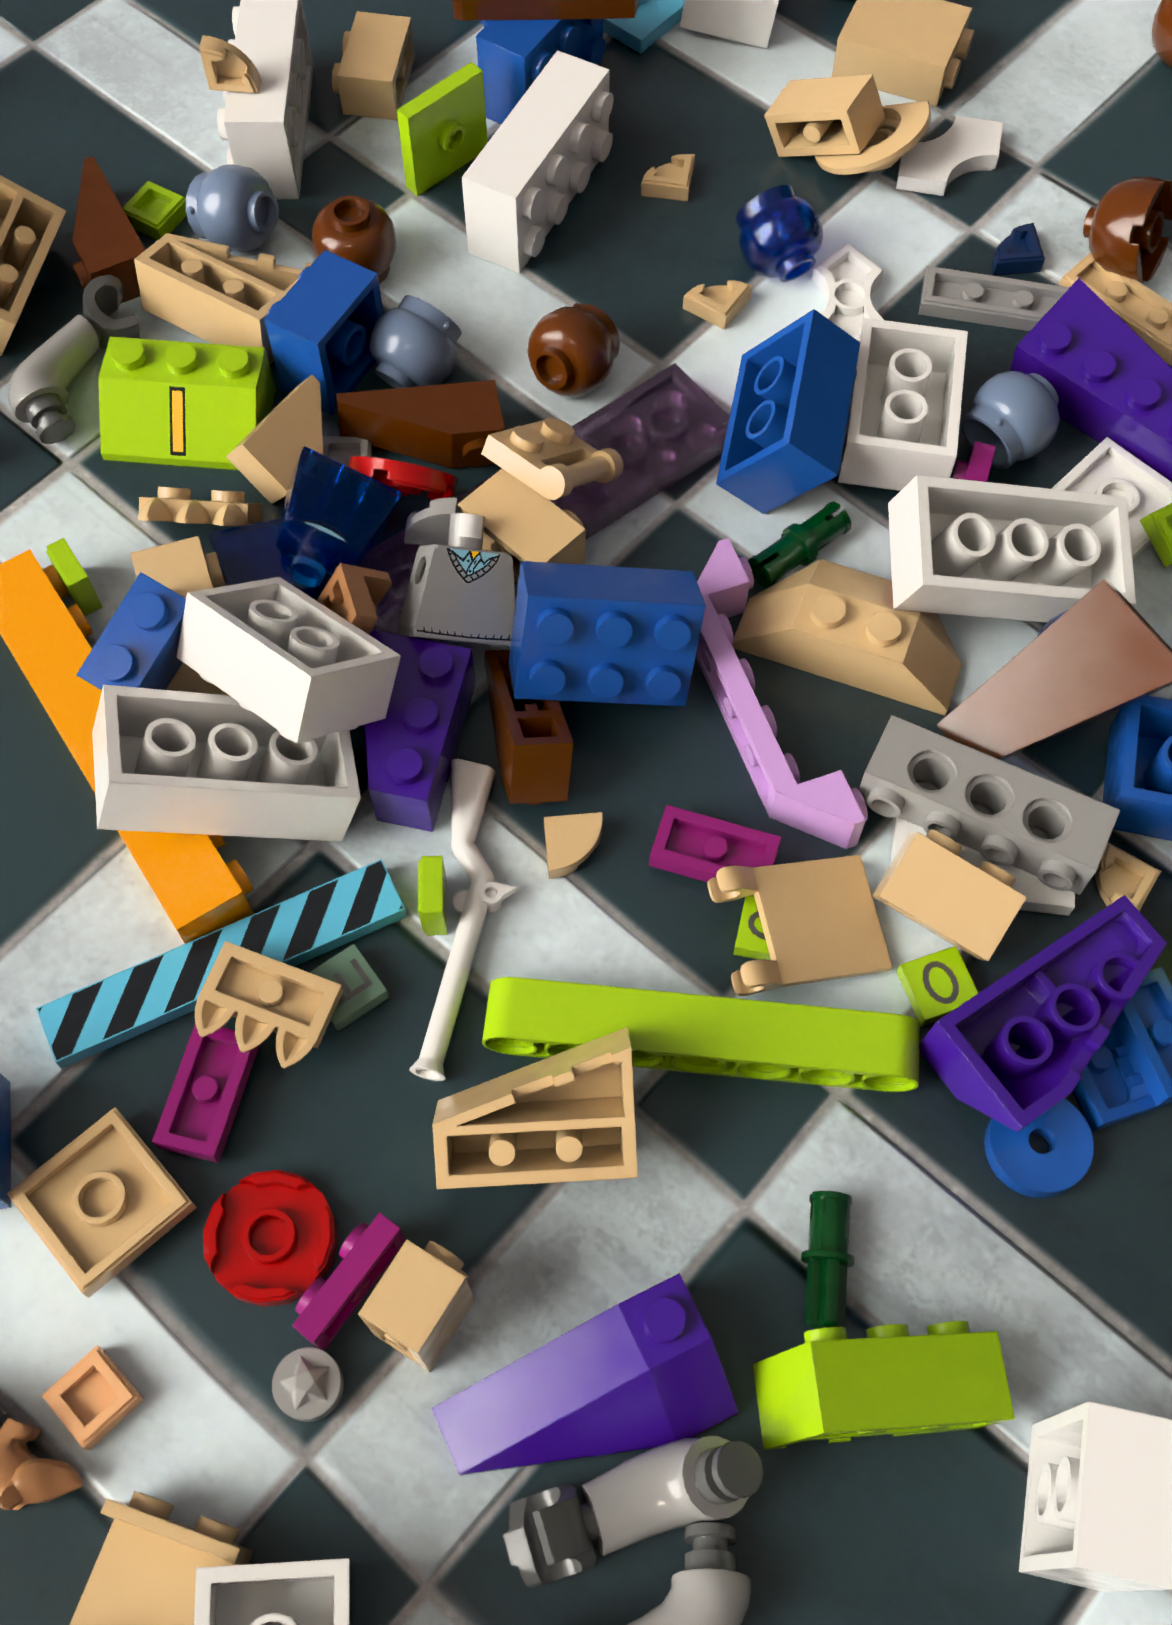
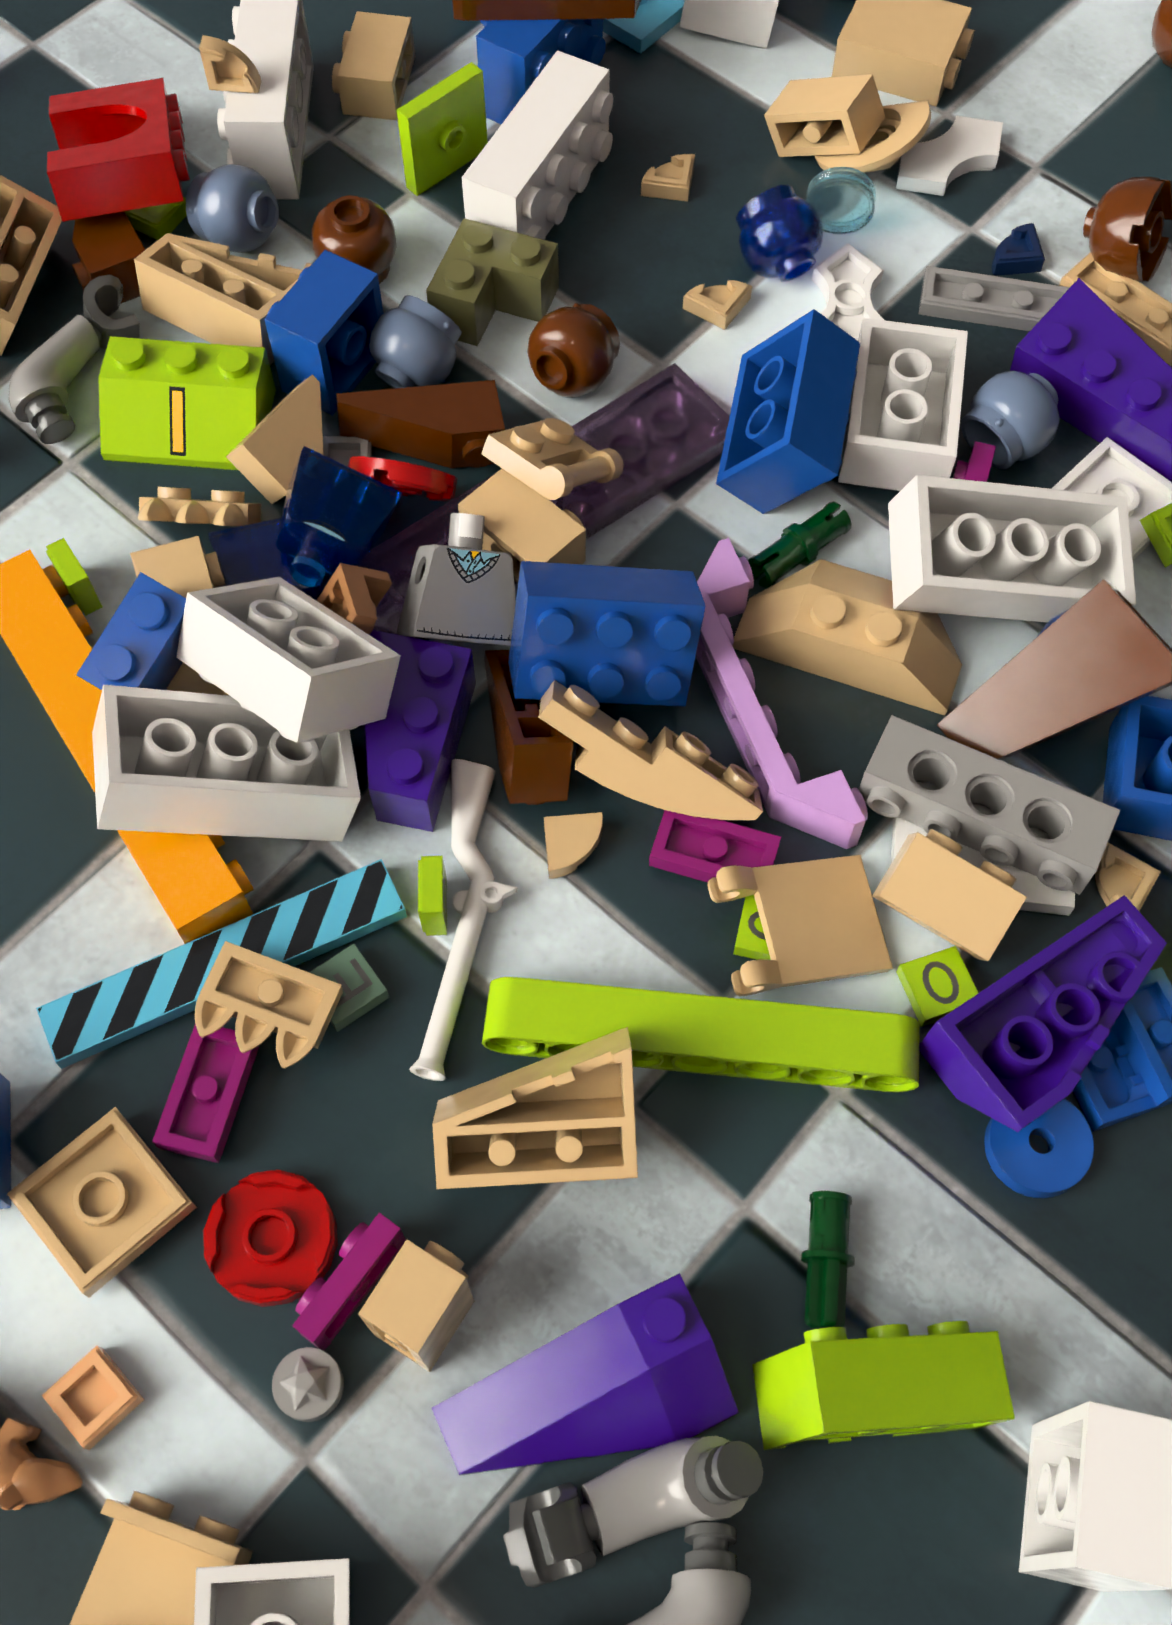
light grey tile [404,497,459,546] -> none
none -> red arch [47,78,190,222]
none -> olive brick [426,218,559,346]
none -> tan slope [538,680,763,820]
none -> clear light blue piece [805,167,876,234]

